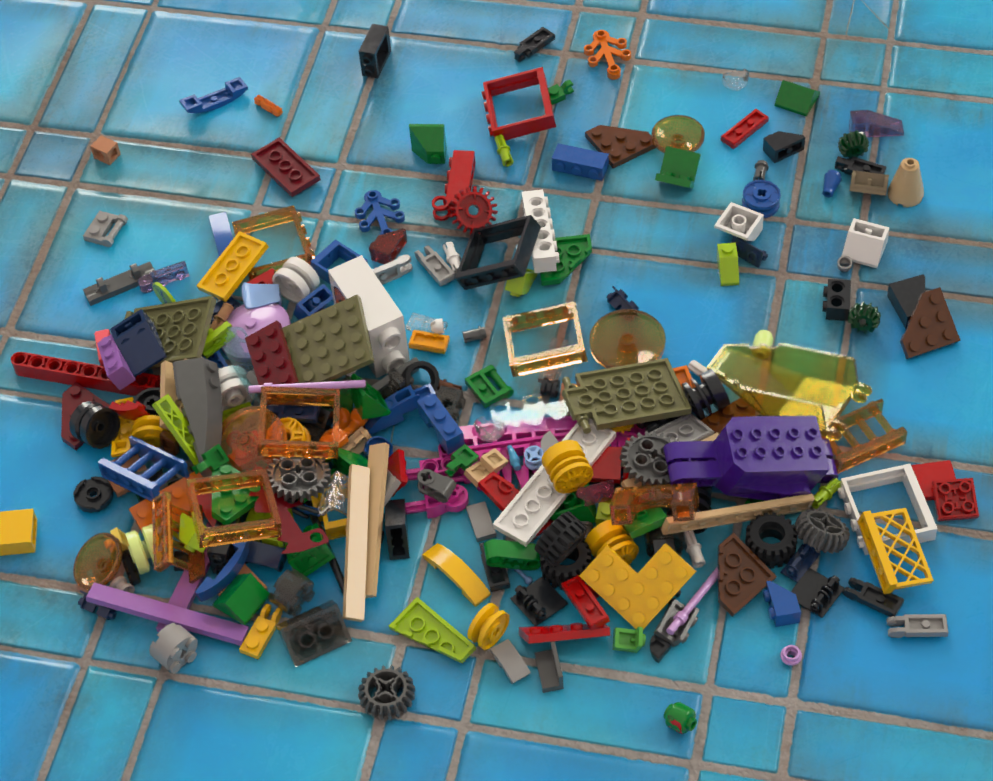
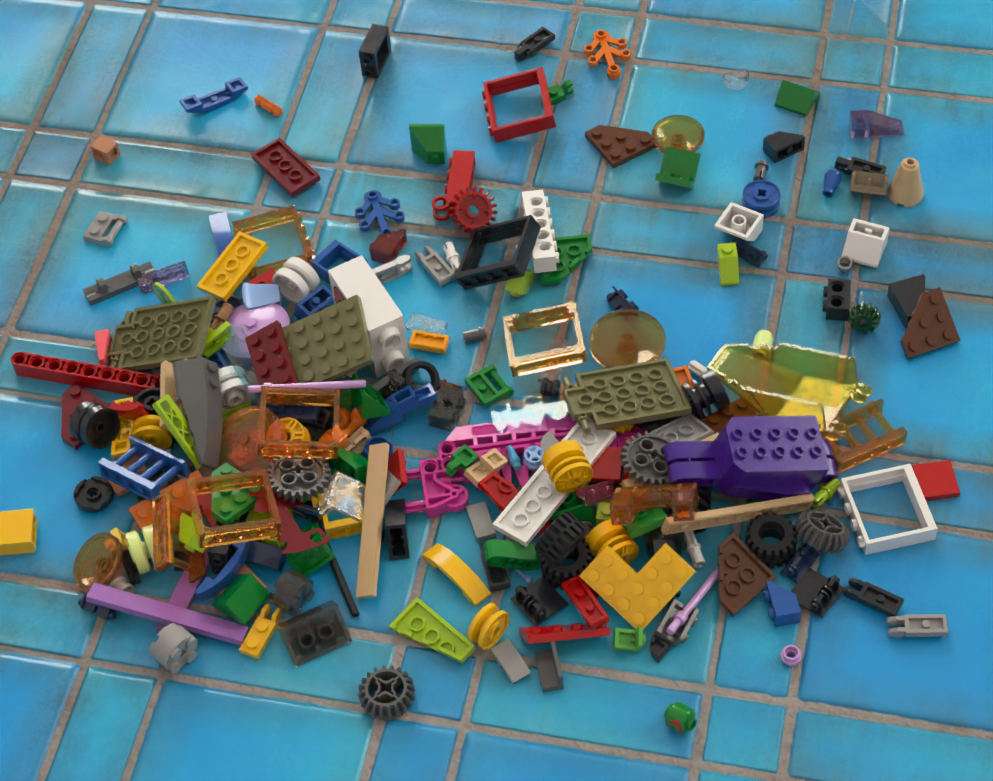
medium lavender arch [97,334,136,390] -> none
dark blue slope [110,309,167,377] -> none
reddish brown tile [160,430,180,456] -> none
green plate [192,444,229,474] -> none
tan tile [342,464,370,622] -> none
blue arch [417,393,465,455] -> none
dark grey piece [417,469,457,503] -> none
white hinge [430,318,444,334] -> none
clear hair [474,416,505,442] -> none
lime axle [494,134,514,167] -> none
blue brick [552,143,609,181] -> none
red tile [721,109,769,149] -> none
dark green gear [838,130,869,158] -> none
yellow fence [857,508,934,594] -> none
red tile [932,478,979,521] -> none

